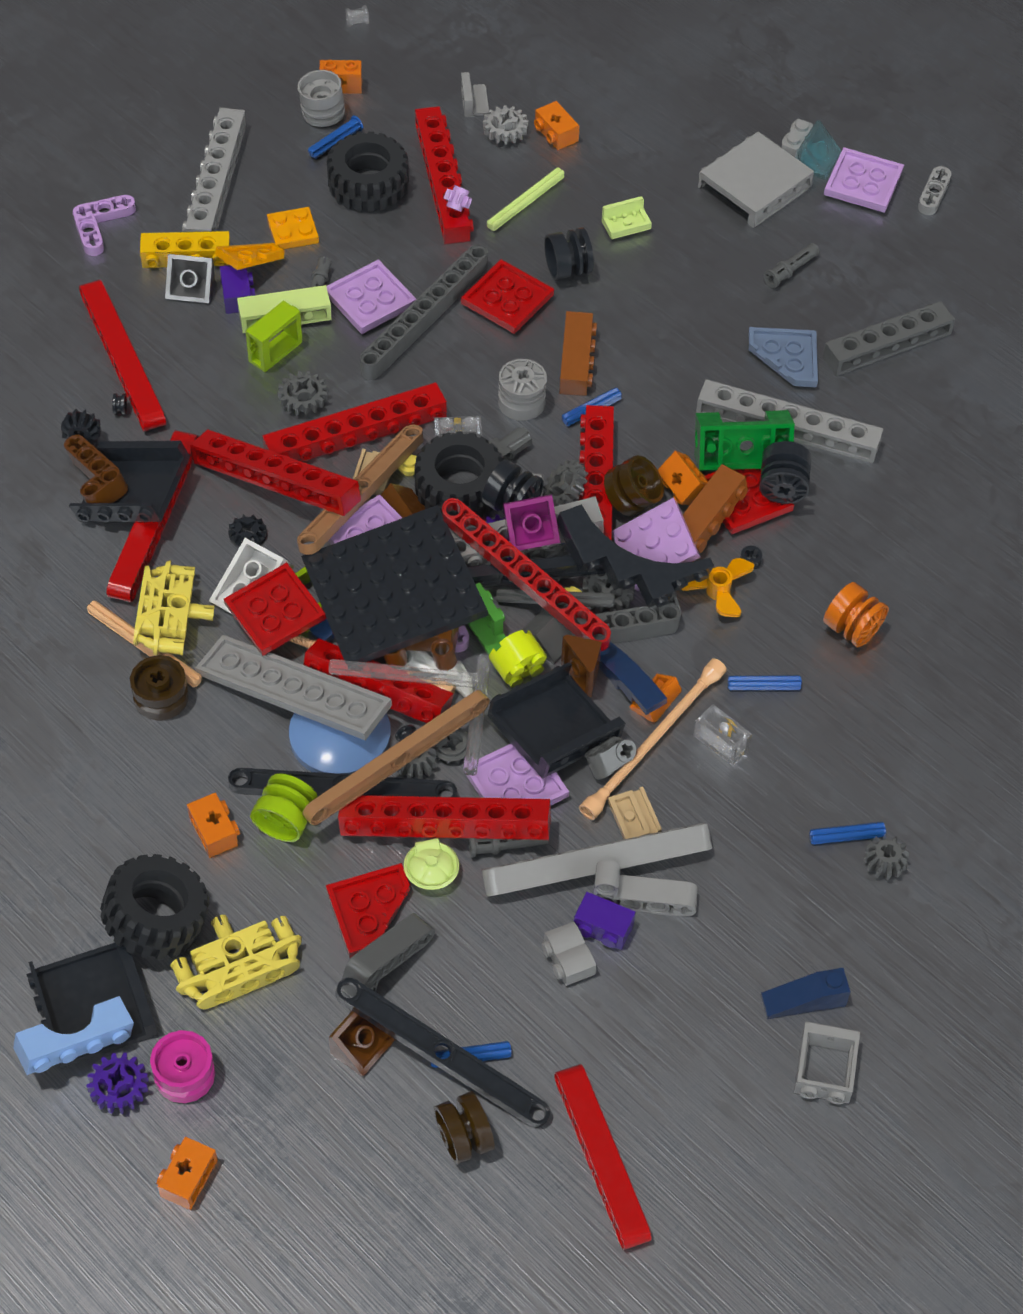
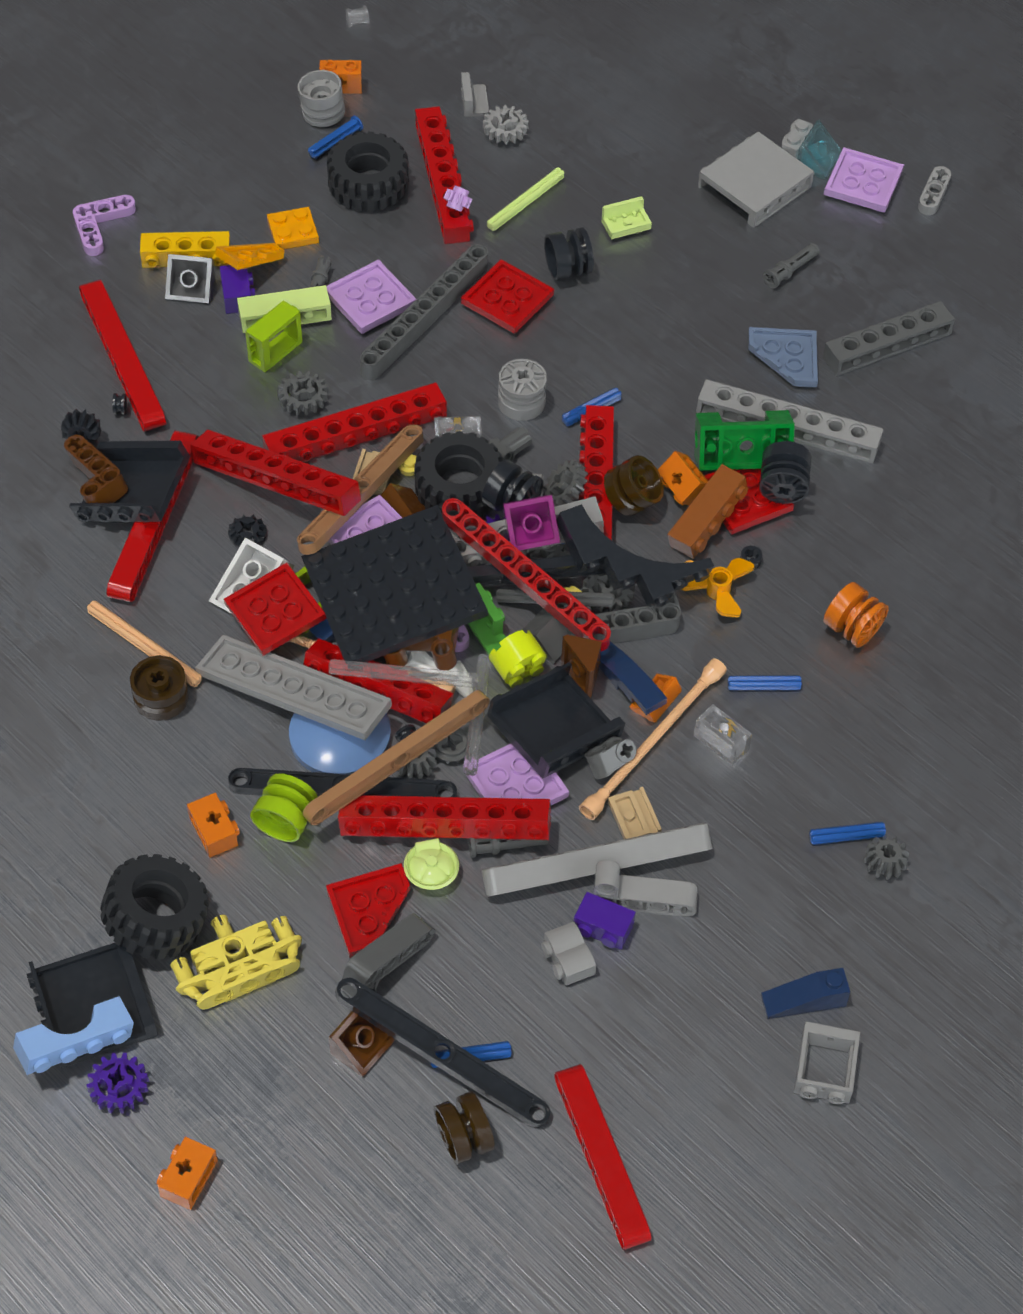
light yellow piece [133,560,215,656] -> none
dark pink wheel [150,1030,215,1103] -> none
light grey brick [182,108,246,232] -> none
orange brick [534,101,579,151] -> none
dark orange brick [559,311,597,396] -> none
lavender plate [612,497,700,591] -> none

